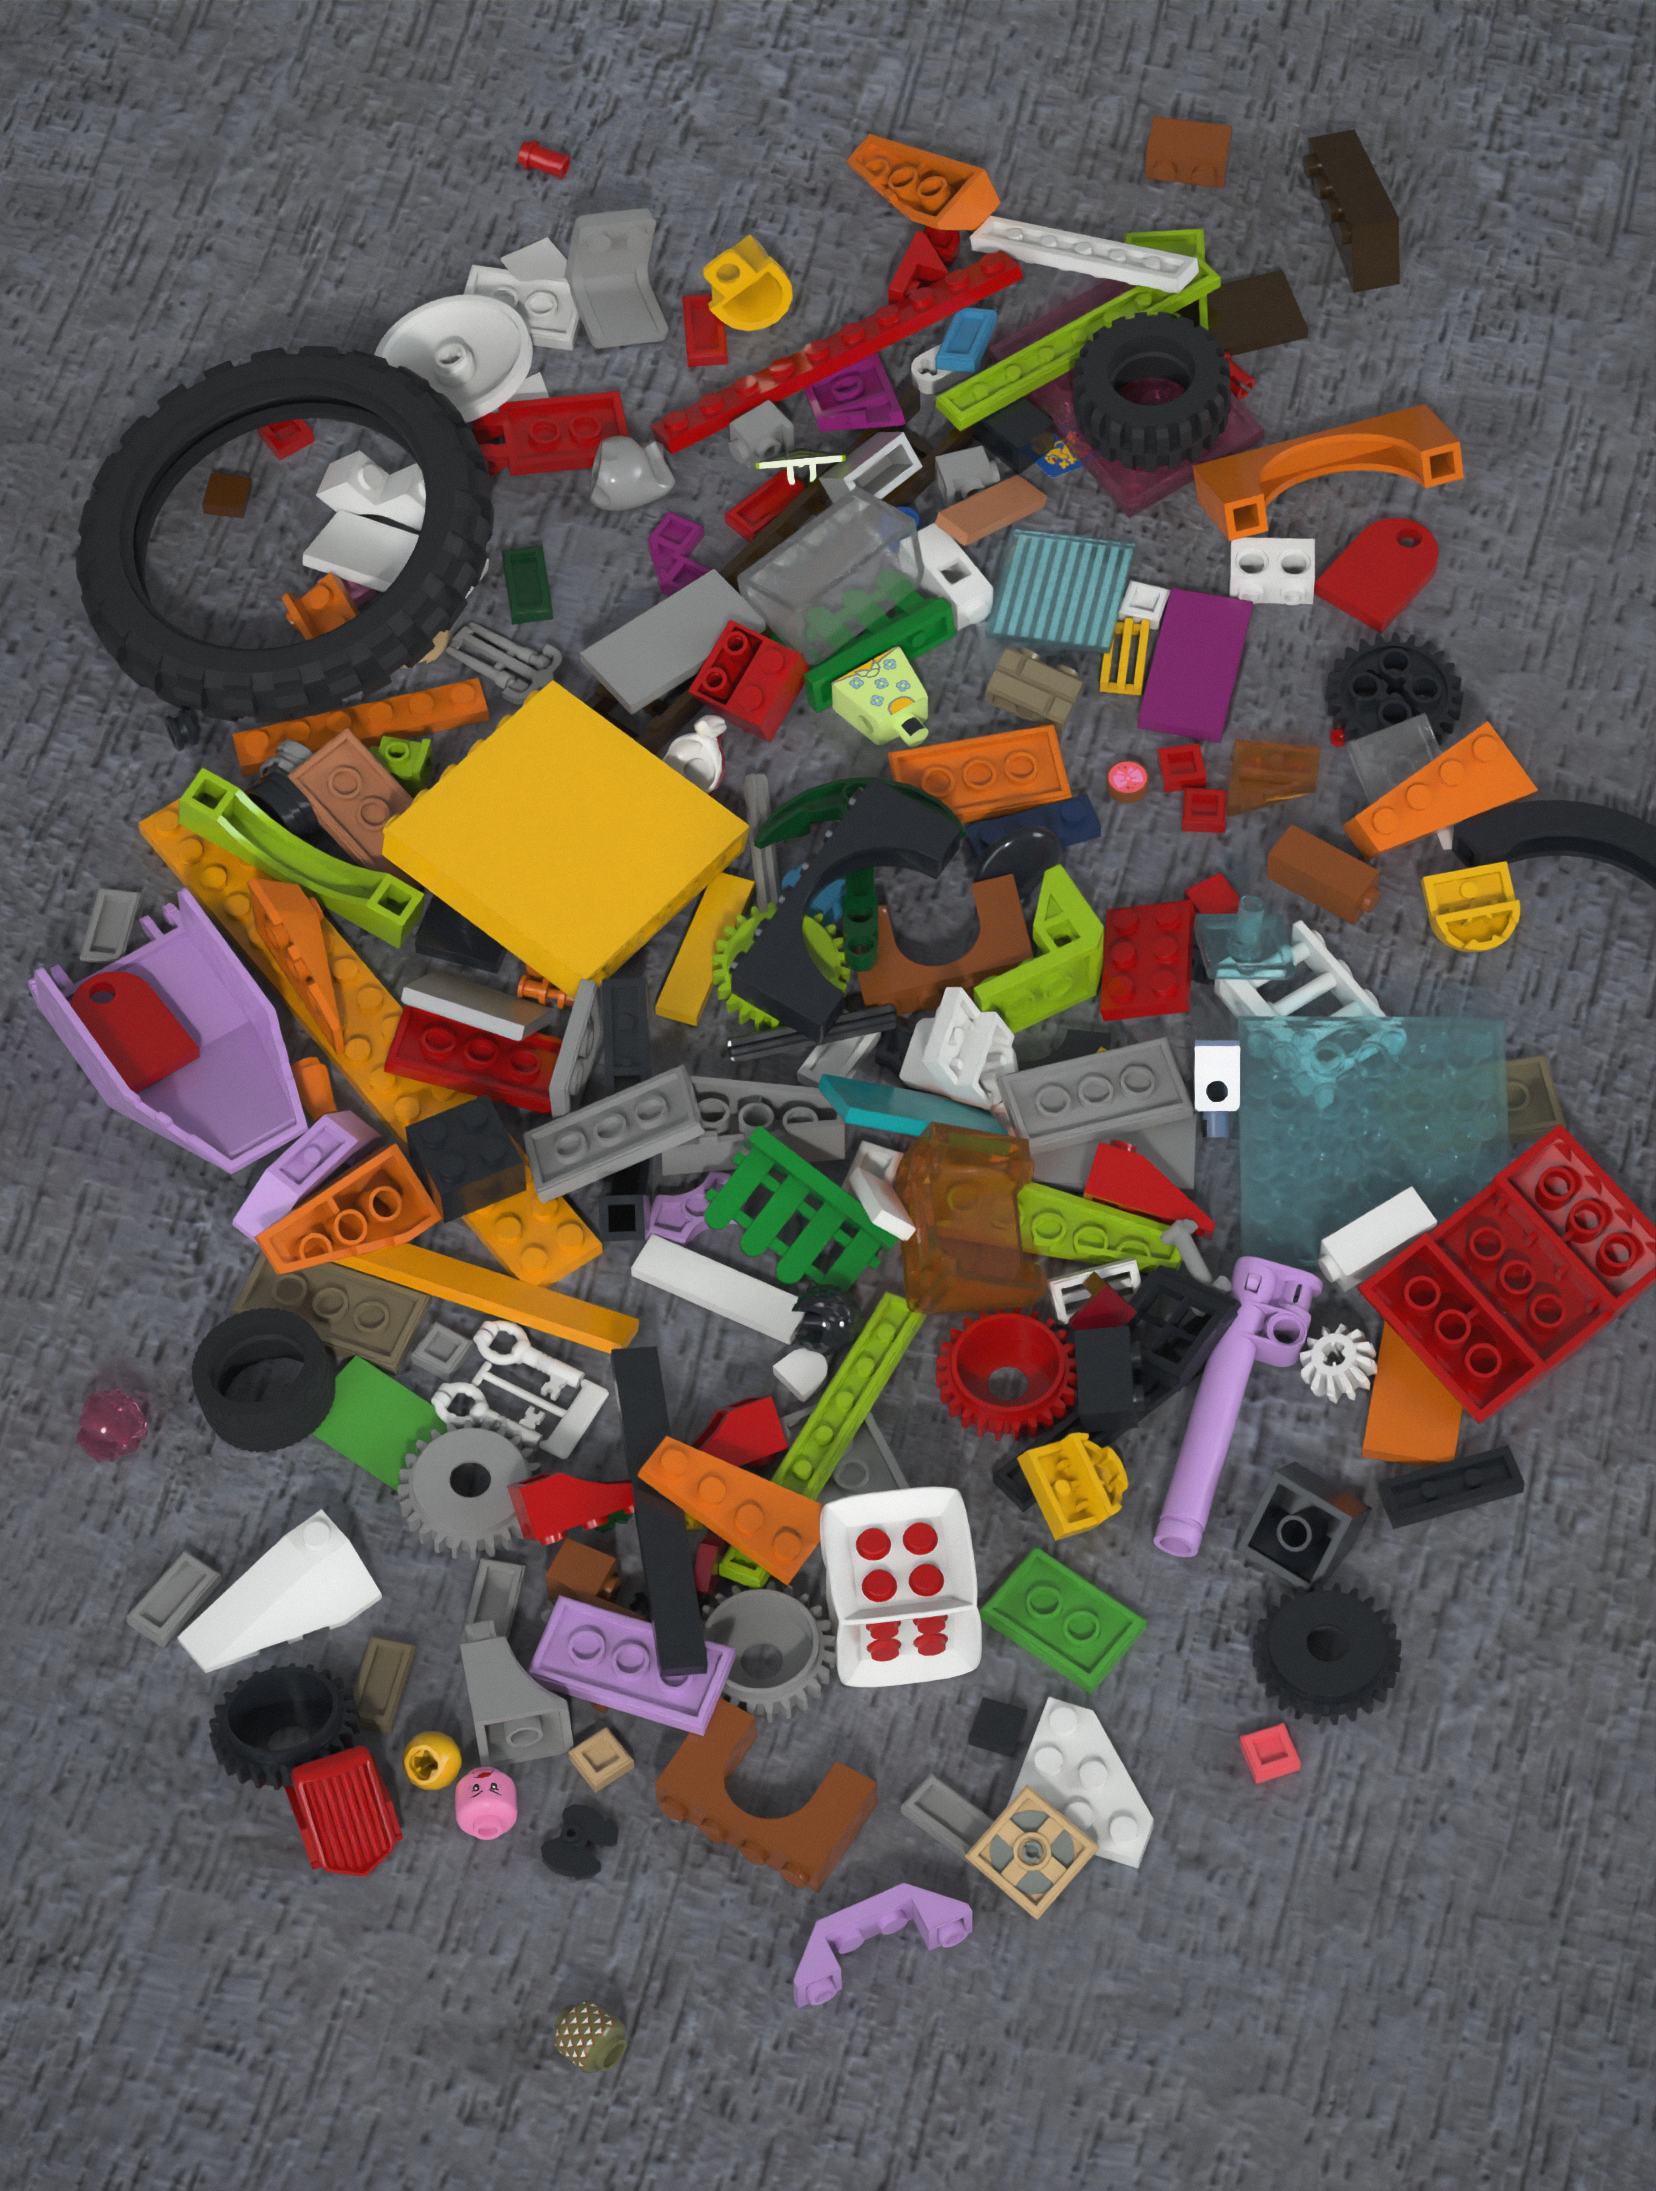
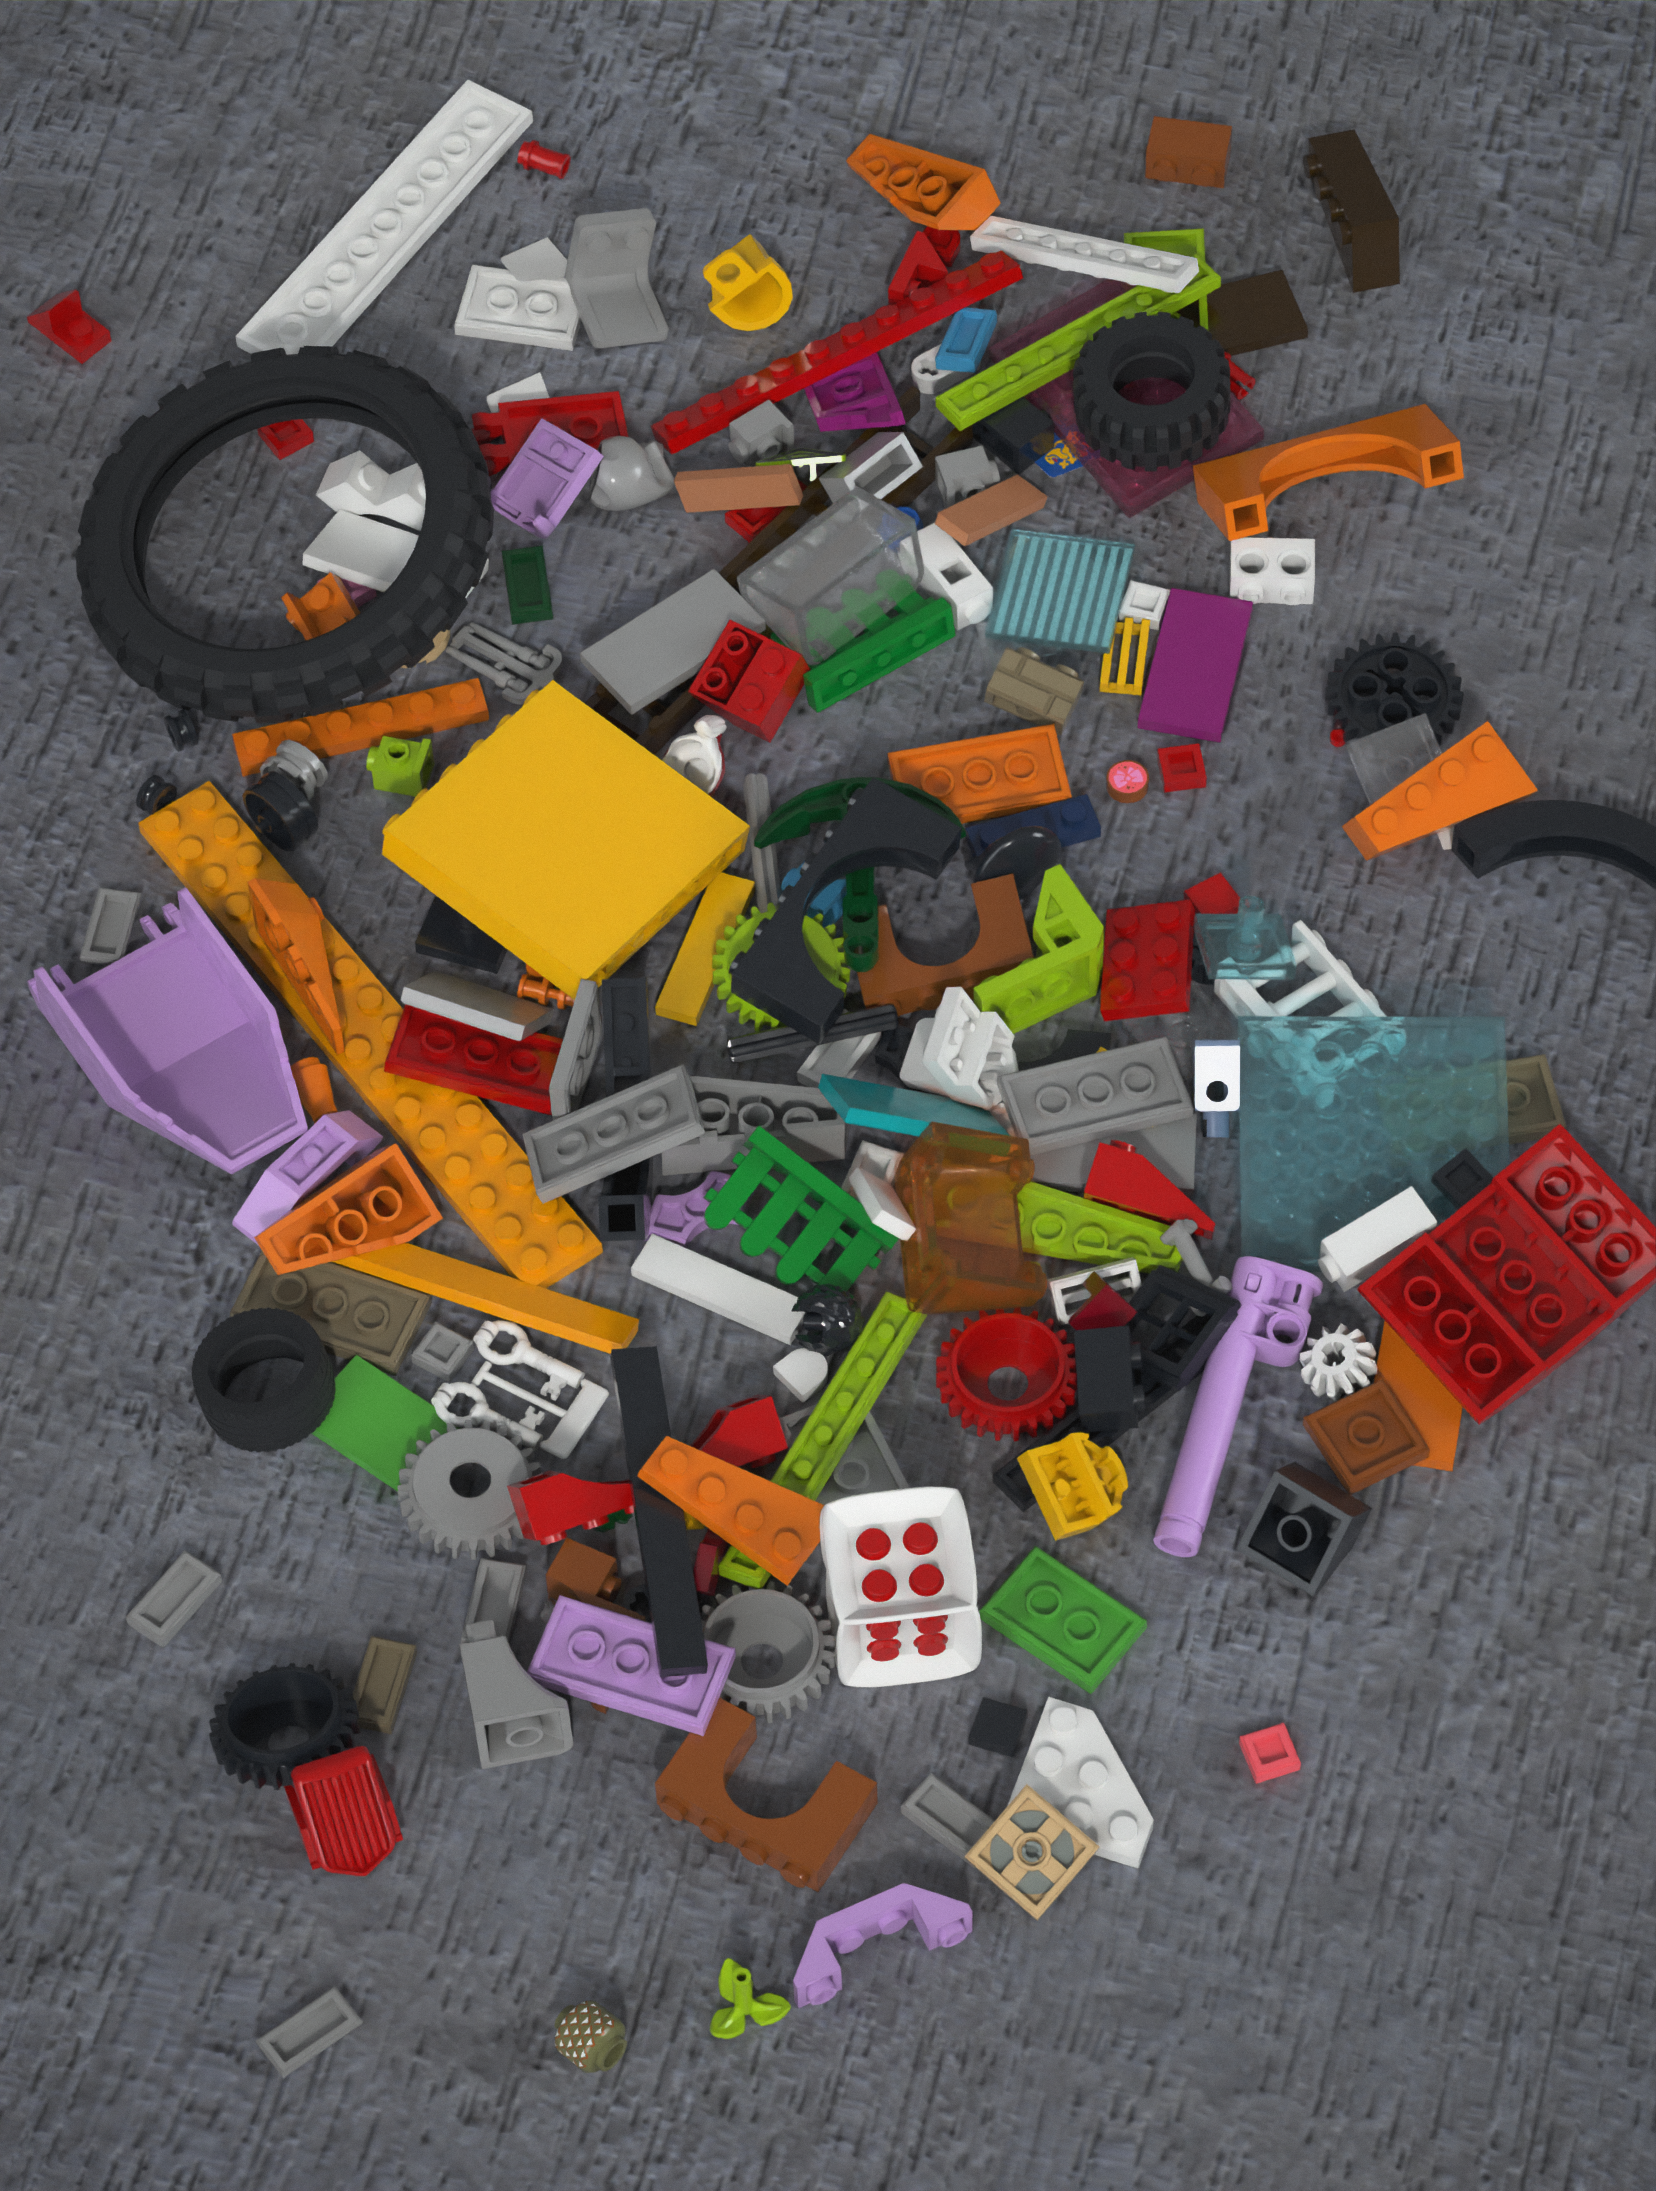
red tile [70,971,200,1094] -> none
clear pink piece [76,1389,148,1463] -> none
white wedge [177,1509,382,1673] -> none
lime arch [178,767,425,949] -> none
reddish brown tile [202,473,253,518] -> none
nougat tile [286,728,424,890] -> none
white dish [374,294,533,423] -> none
yellow piece [402,1731,462,1790] -> none
black brick [405,1094,526,1224] -> none
bright pink head [455,1767,518,1840] -> none
black piece [541,1804,619,1881] -> none
tan tile [568,1726,634,1793] -> none
magenta tile [647,511,713,597] -> none
red tile [682,294,728,367] -> none
yellowish green torso [832,646,928,747] -> none
red tile [1182,788,1227,833] -> none
clear orange wing [1227,739,1321,816] -> none
black gear [1252,1582,1402,1725] -> none
dark orange brick [1267,824,1381,925] -> none
red tile [1314,518,1439,633] -> none
black plate [1377,1445,1525,1529] -> none
yellow slope [1420,861,1520,952] -> none
none -> red slope [27,289,111,364]
none -> black bush [136,775,177,815]
none -> white plate [235,80,533,355]
none -> light grey tile [255,1986,363,2078]
none -> lavender piece [491,418,604,539]
none -> nougat tile [674,464,804,513]
none -> lime plant [710,1958,791,2039]
none -> dark orange tile [1303,1379,1430,1495]
none -> black plate [1431,1148,1493,1210]

